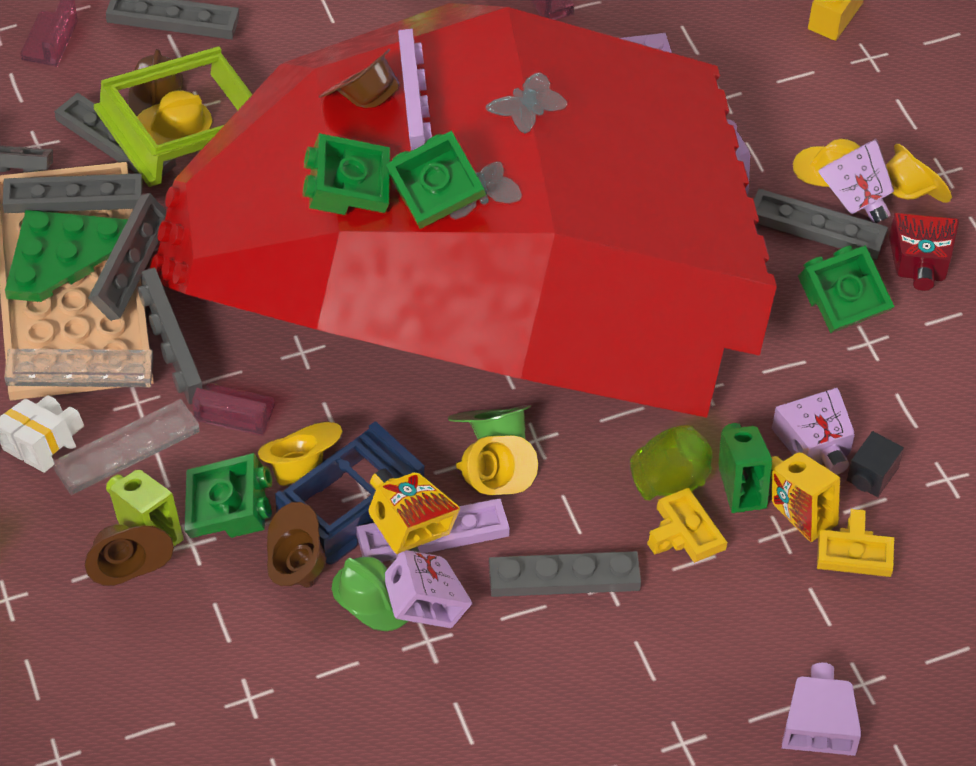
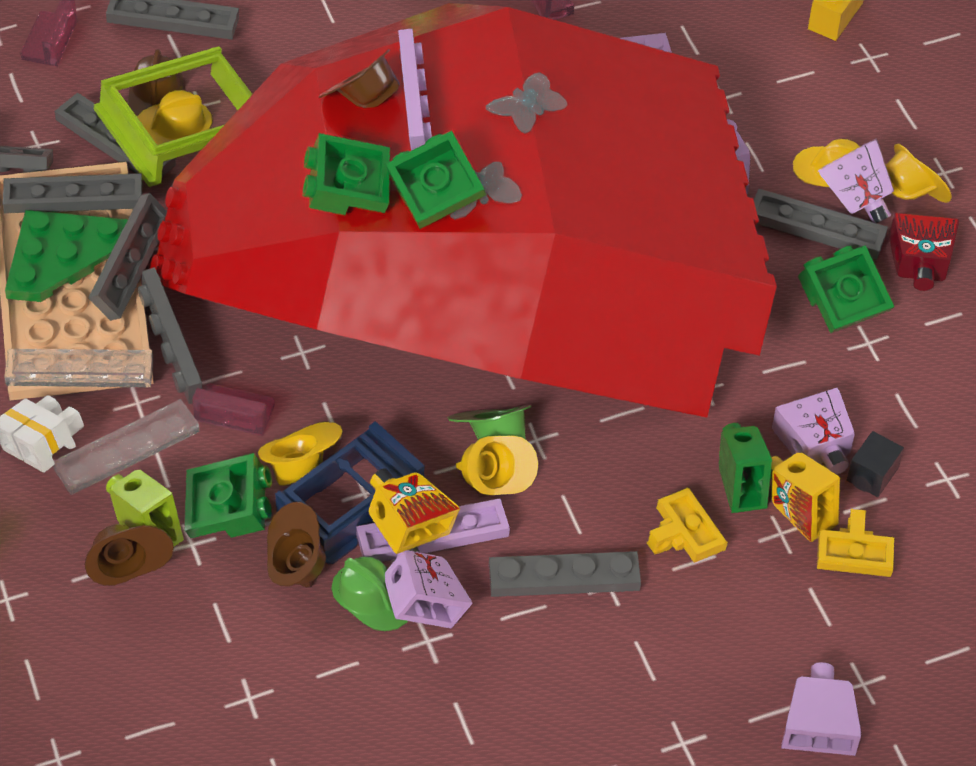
clear neon green helmet [630,425,713,501] -> none

